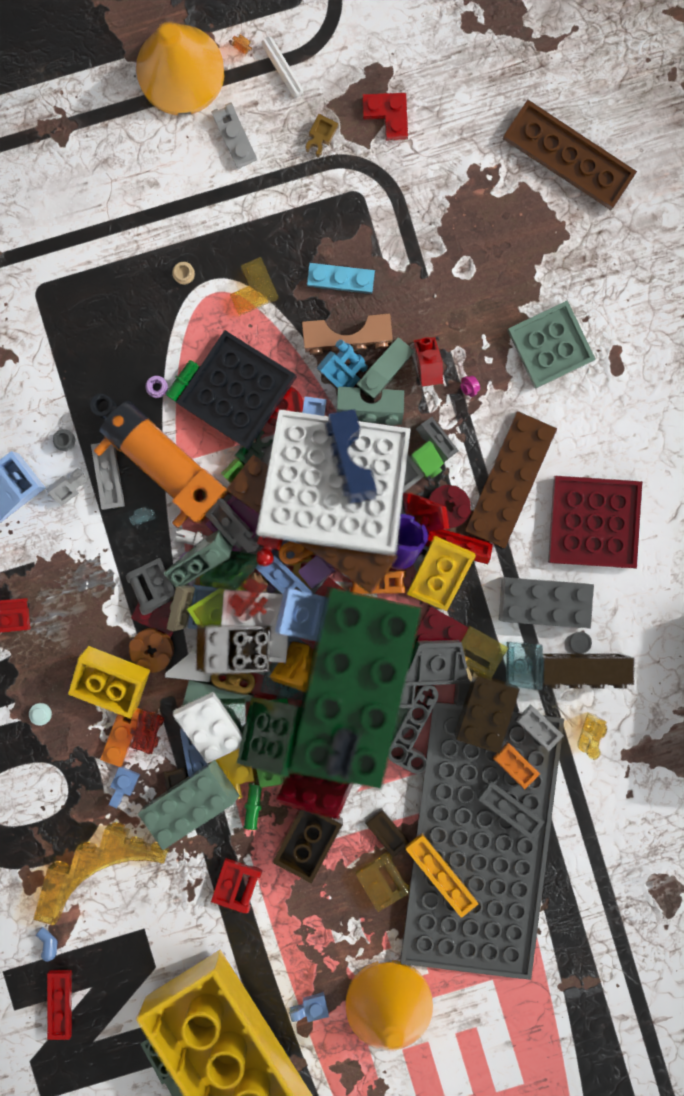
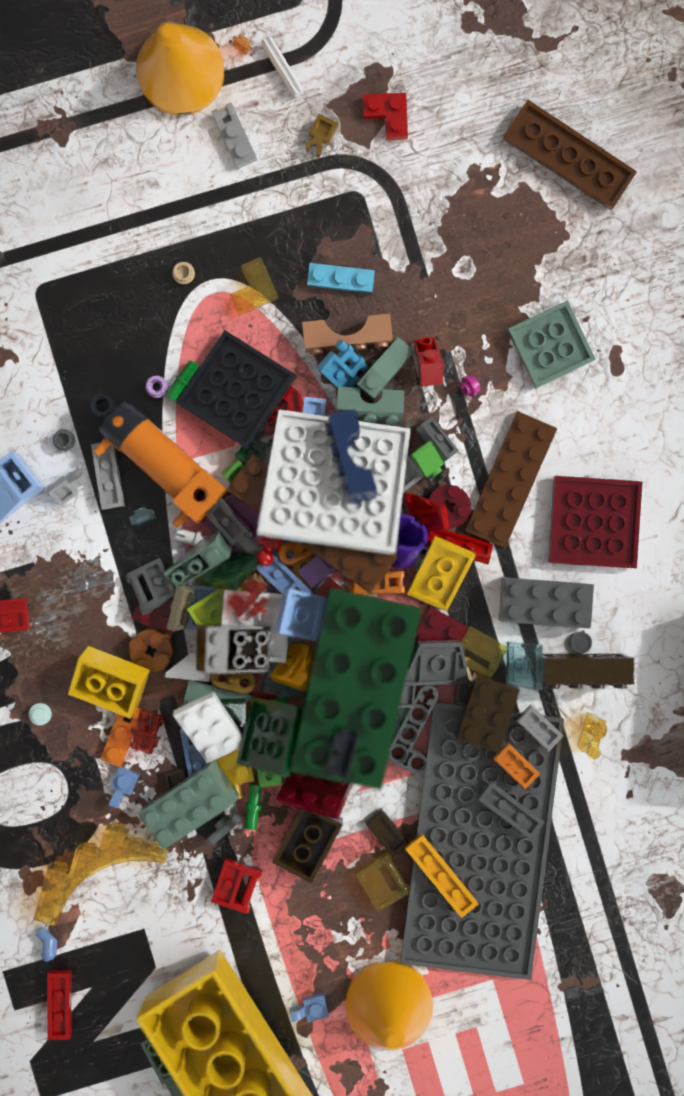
none -> dark grey piece [206,813,243,847]

